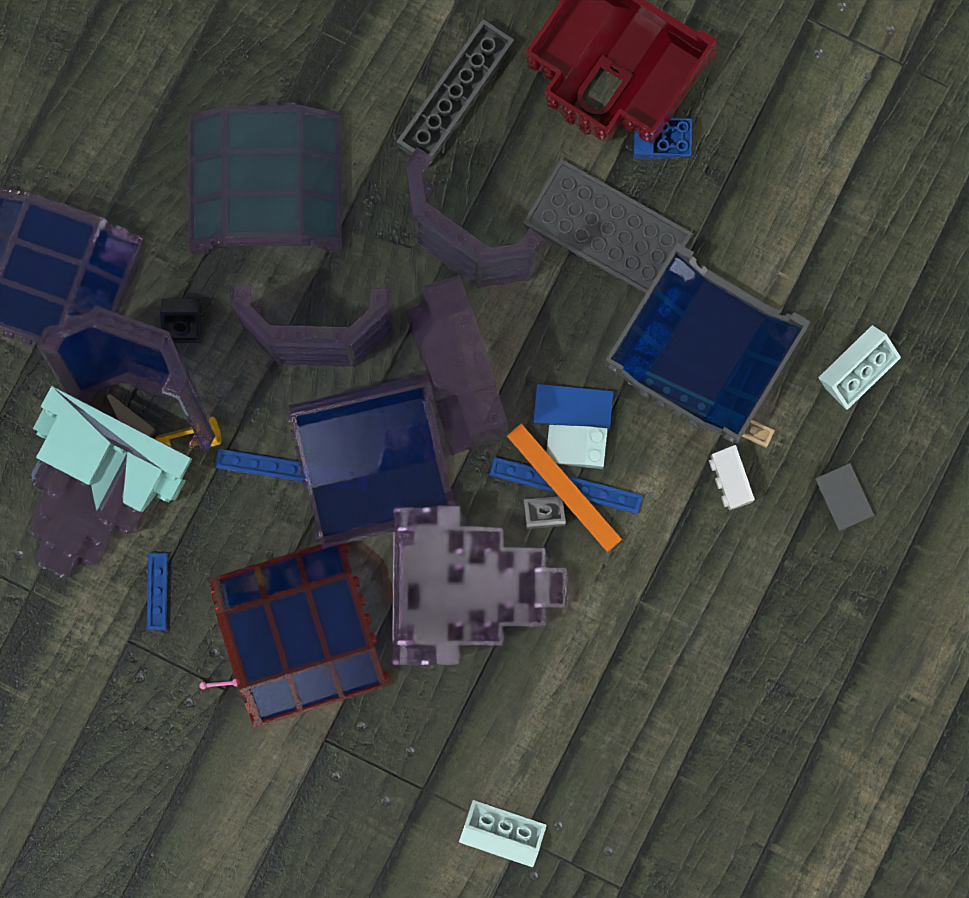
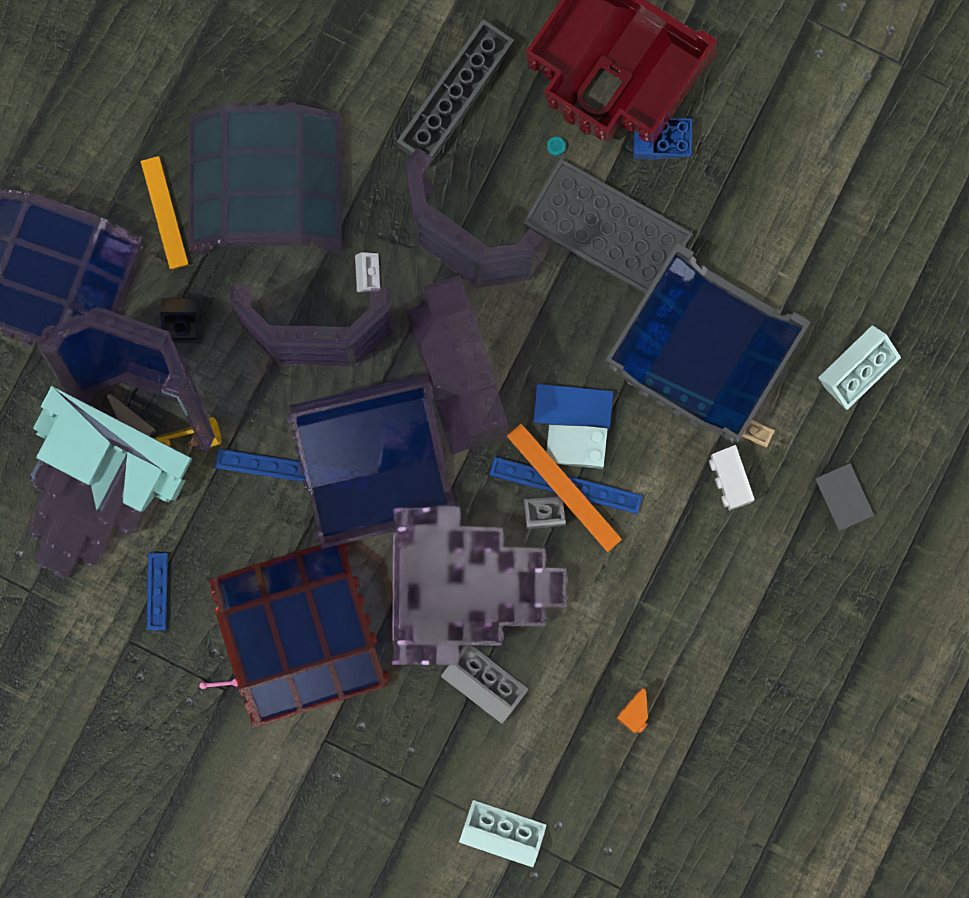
none -> light orange tile [141,156,189,270]
none -> white slope [355,253,380,292]
none -> light grey slope [441,642,529,724]
none -> teal tile [547,136,566,156]
none -> orange slope [616,688,648,734]

